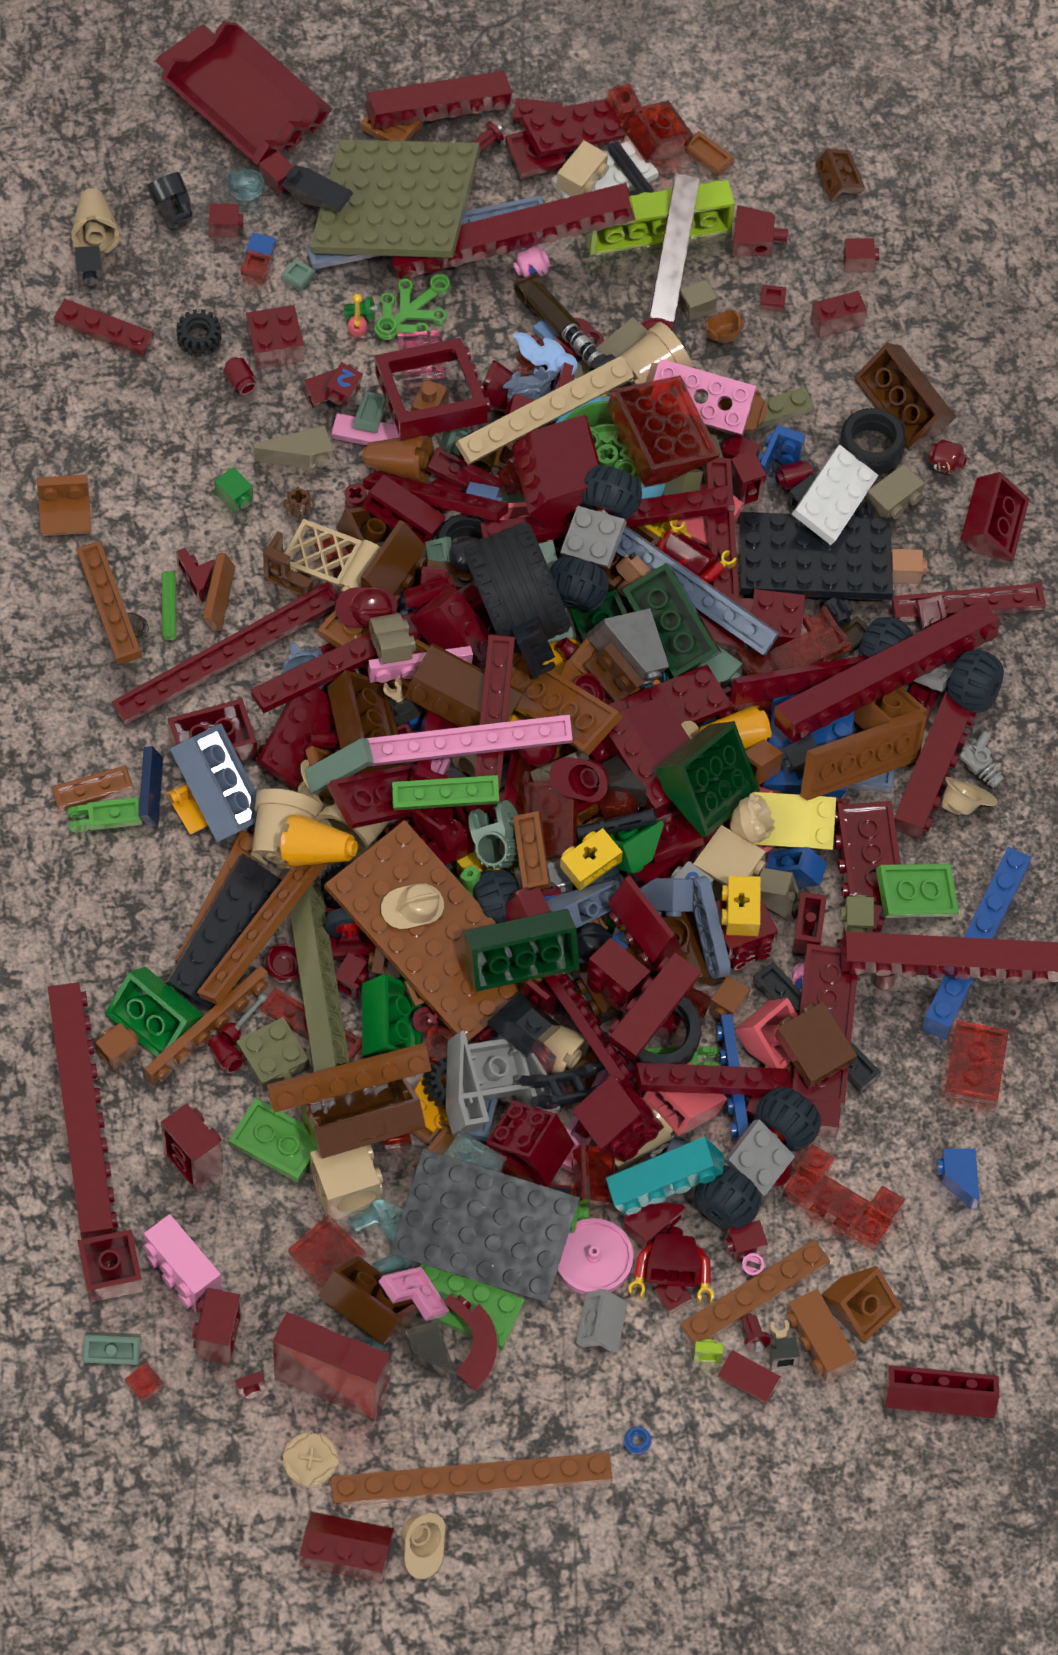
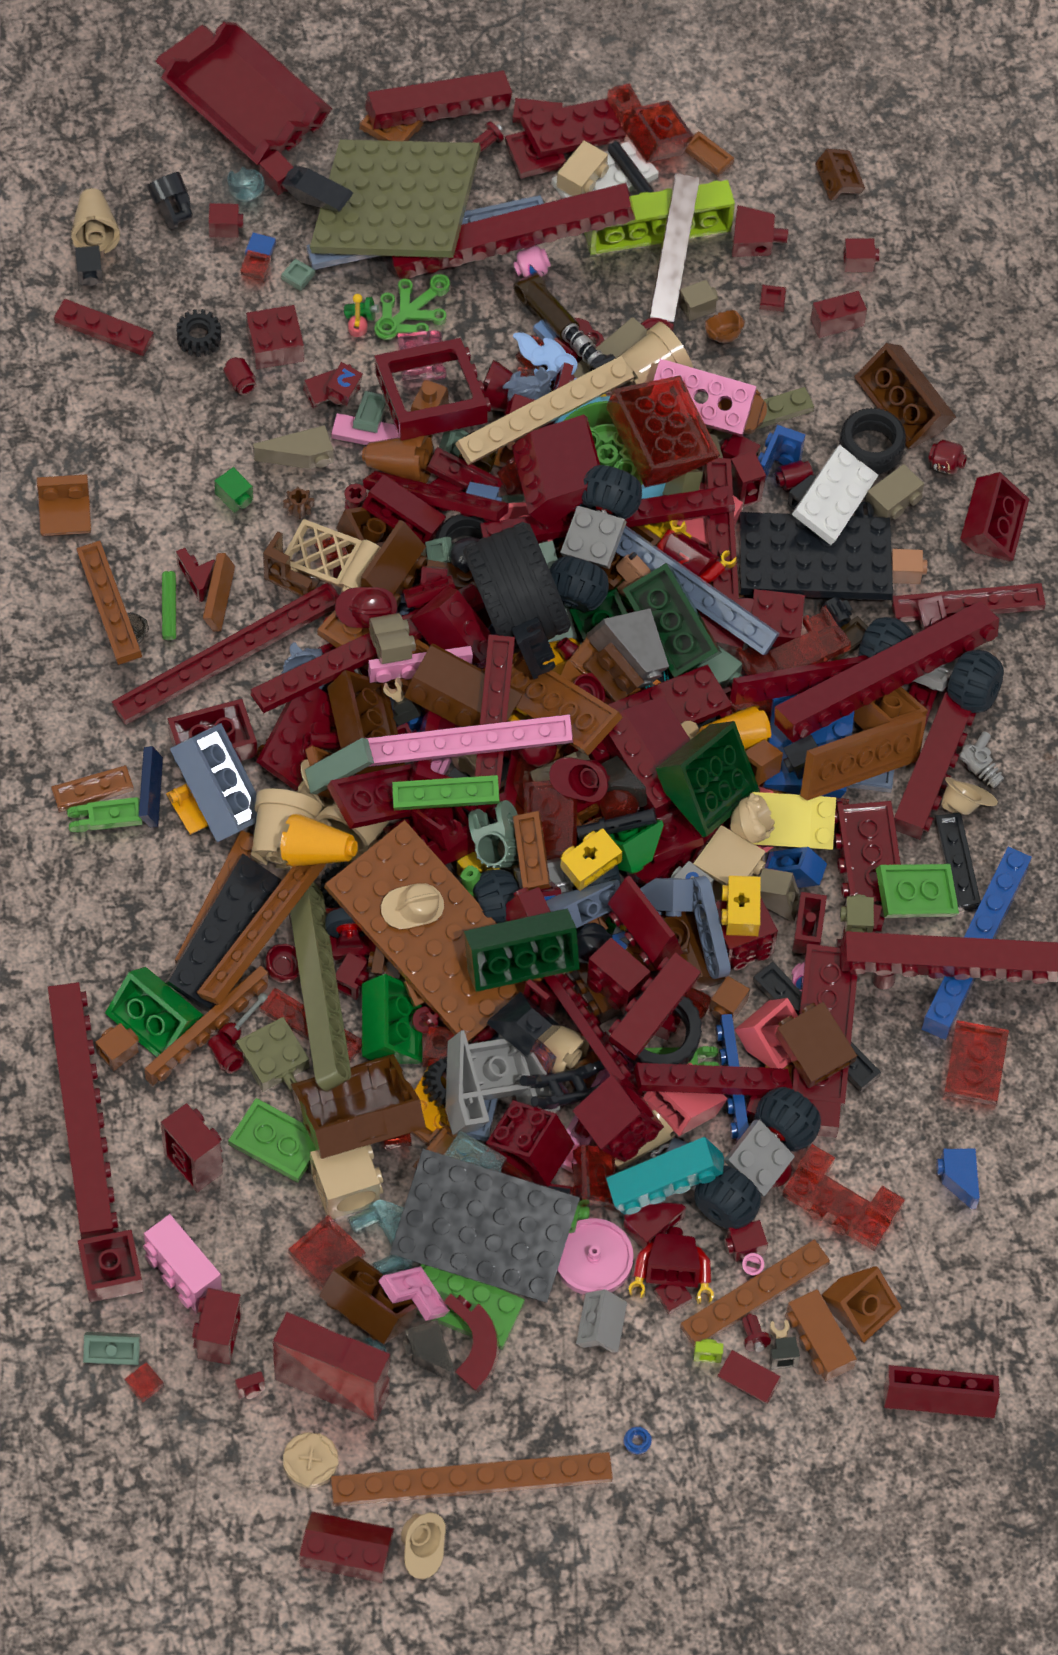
dark orange plate [267,1043,431,1113] -> none
none -> black tile [935,813,981,911]

